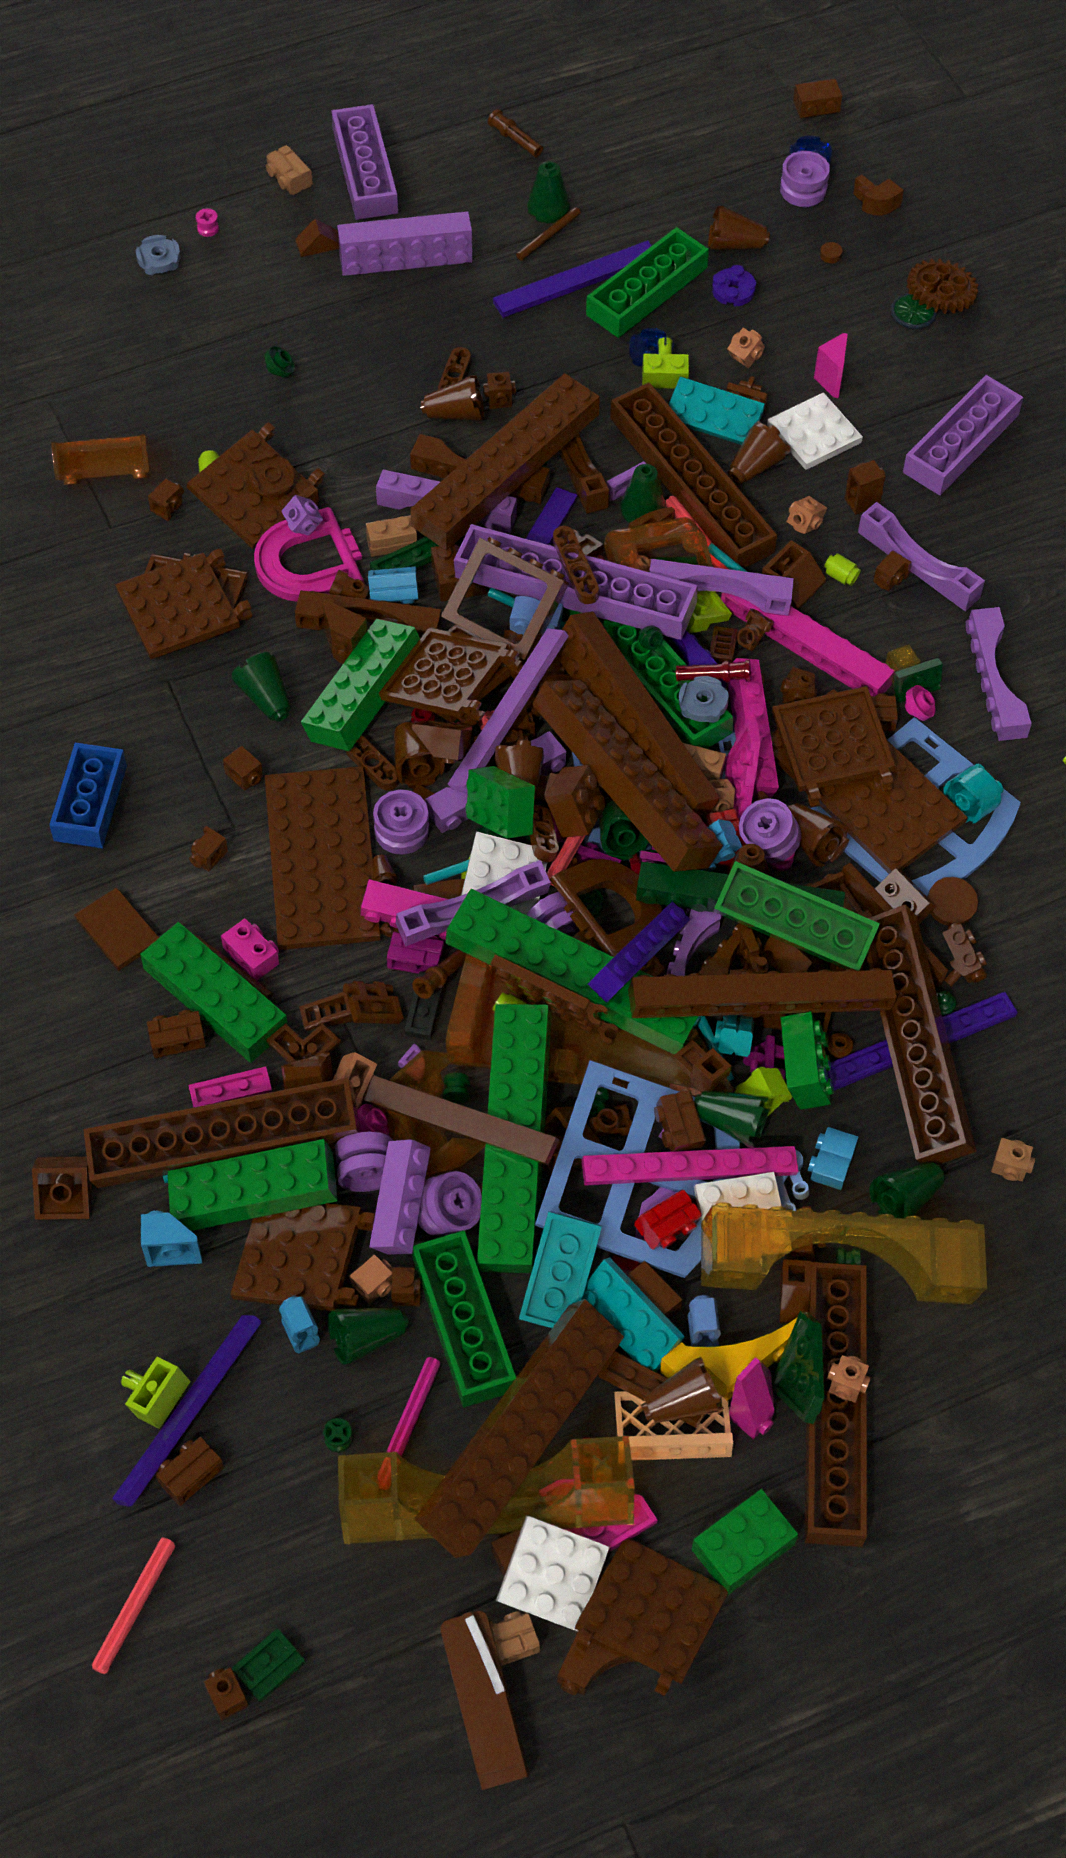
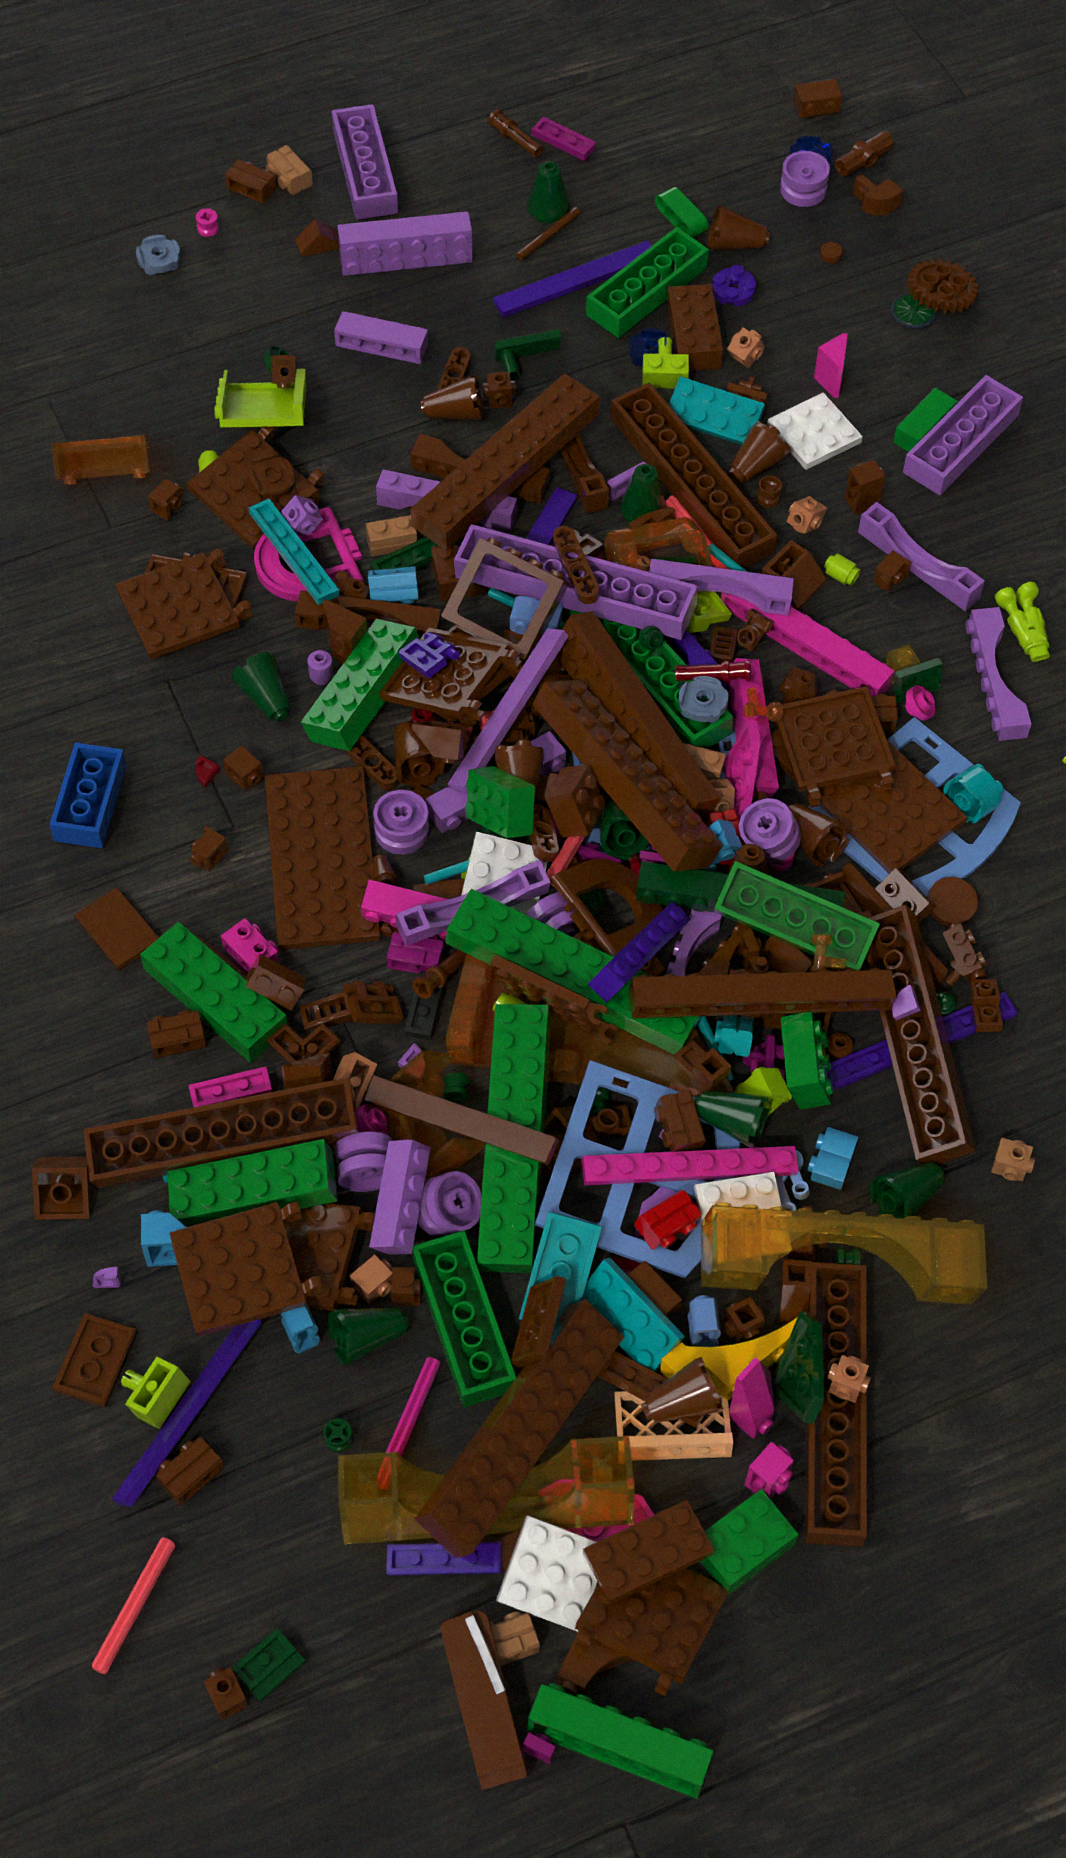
none -> reddish brown tile [52,1313,137,1408]
none -> medium lavender tile [93,1267,121,1288]
none -> reddish brown plate [169,1202,323,1337]
none -> dark red tile [195,755,221,788]
none -> lime panel [215,369,307,427]
none -> reddish brown brick [225,159,276,204]
none -> reddish brown brick [245,954,305,1010]
none -> teal plate [249,499,339,605]
none -> reddish brown brick [270,355,296,388]
none -> medium lavender brick [307,650,333,685]
none -> medium lavender brick [334,311,428,364]
none -> dark purple tile [386,1542,503,1576]
none -> dark purple plate [398,632,460,679]
none -> dark green piece [493,329,561,379]
none -> reddish brown tile [511,1276,566,1368]
none -> magenta plate [523,1733,556,1765]
none -> green brick [528,1684,713,1799]
none -> magenta plate [532,117,596,161]
none -> reddish brown plate [583,1500,715,1604]
none -> green beam [655,187,709,238]
none -> reddish brown brick [666,284,723,371]
none -> reddish brown brick [723,1296,765,1343]
none -> clear orange piece [744,687,783,722]
none -> dark pink brick [745,1442,794,1499]
none -> reddish brown wheel [757,475,782,508]
none -> clear orange piece [810,933,846,972]
none -> reddish brown piece [835,131,894,177]
none -> medium lavender tile [892,985,921,1020]
none -> green brick [893,388,957,452]
none -> reddish brown slope [970,979,1003,1032]
none -> lime piece [995,582,1050,662]

